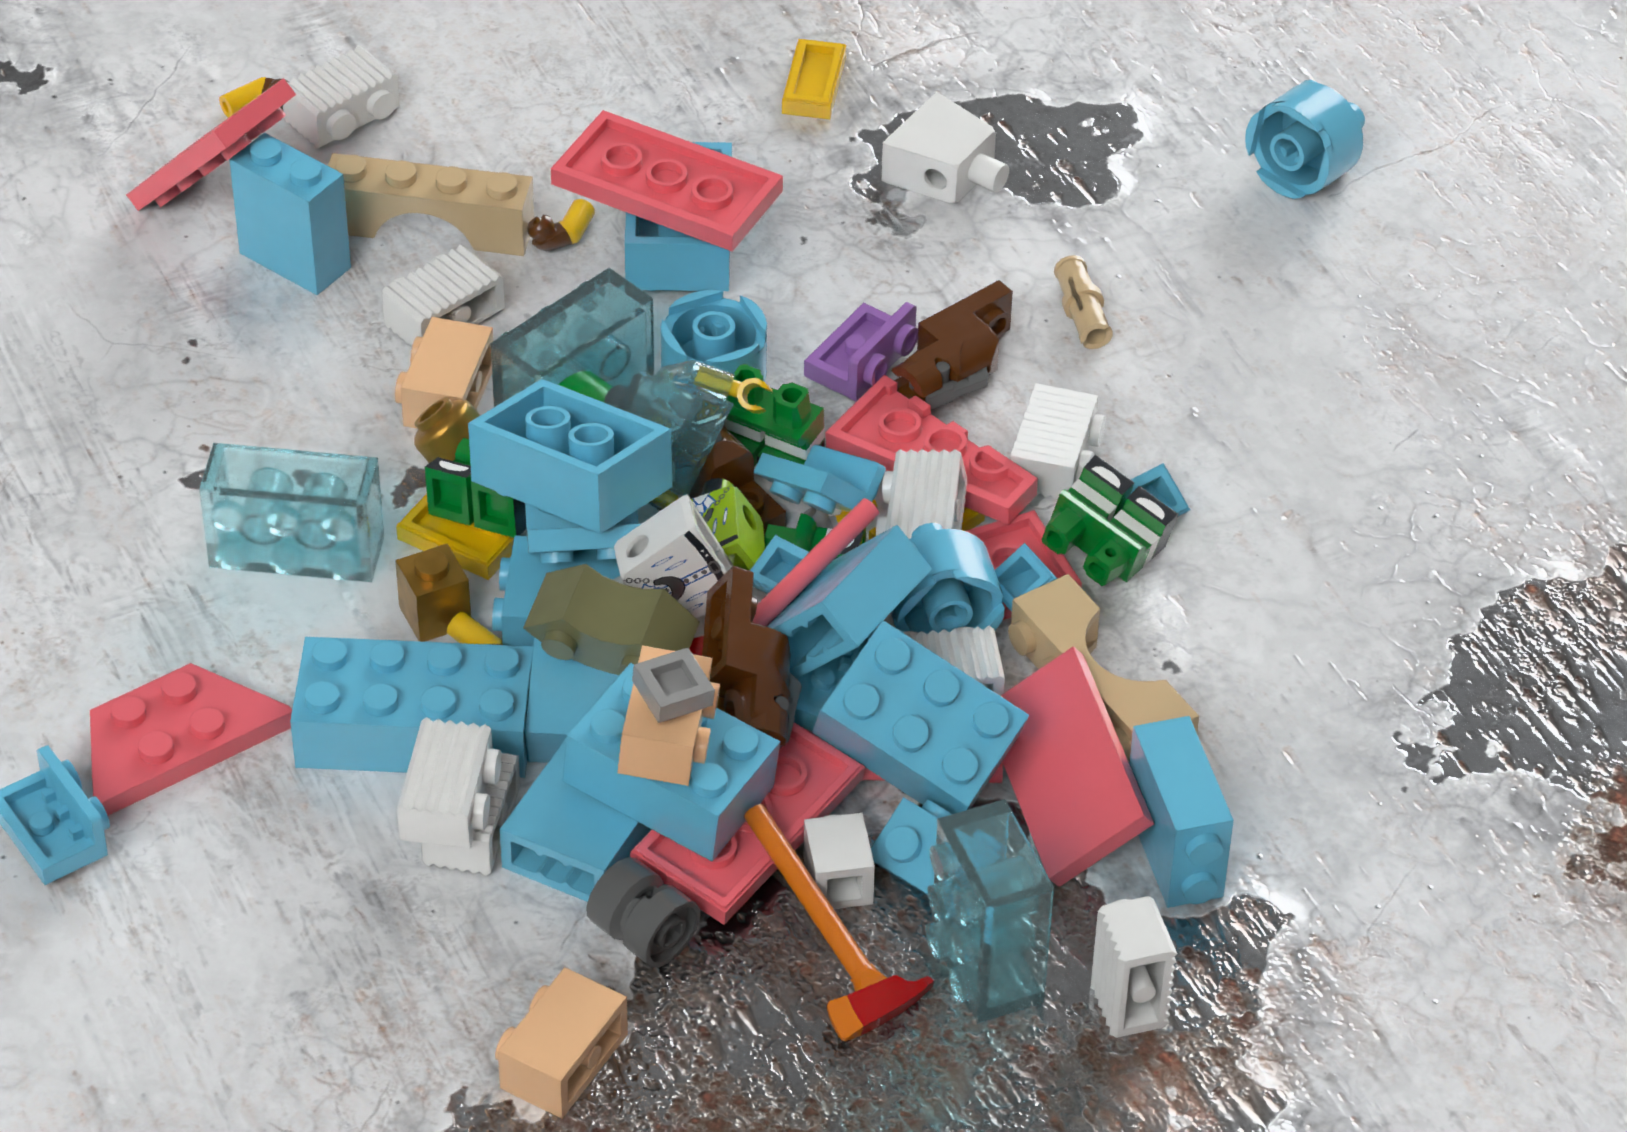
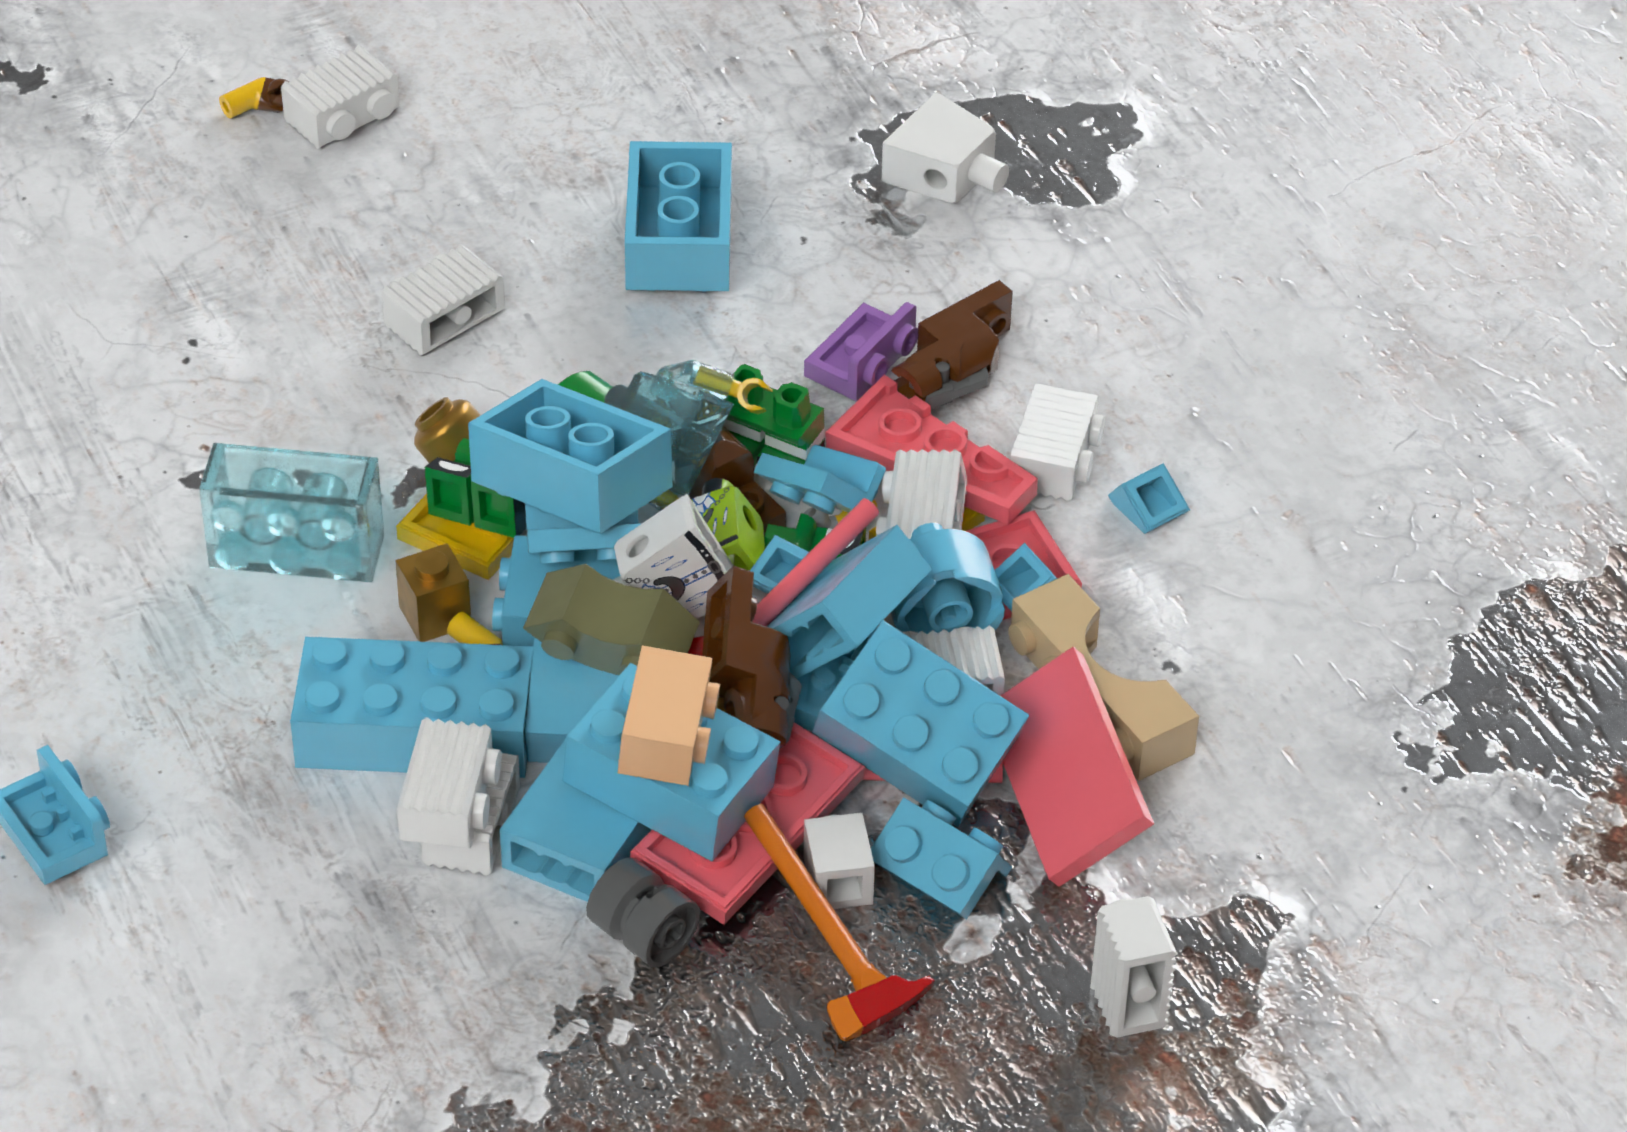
coral wing [90,663,292,816] -> none
coral plate [126,78,296,211] -> none
medium azure brick [229,133,351,295] -> none
tan arch [328,153,534,256] -> none
light nougat brick [395,317,495,429] -> none
clear light blue brick [490,268,655,407] -> none
light nougat brick [495,967,628,1119] -> none
arm [527,199,595,251] -> none
coral plate [551,110,783,252] -> none
light grey plate [632,648,715,723] -> none
medium azure brick [660,290,767,407] -> none
yellow tile [782,39,846,120] -> none
clear light blue brick [925,799,1054,1024] -> none
green hips [1041,455,1179,586] -> none
tan pin [1054,255,1113,349] -> none
medium azure brick [1129,716,1234,908] -> none
medium azure brick [1245,80,1365,199] -> none

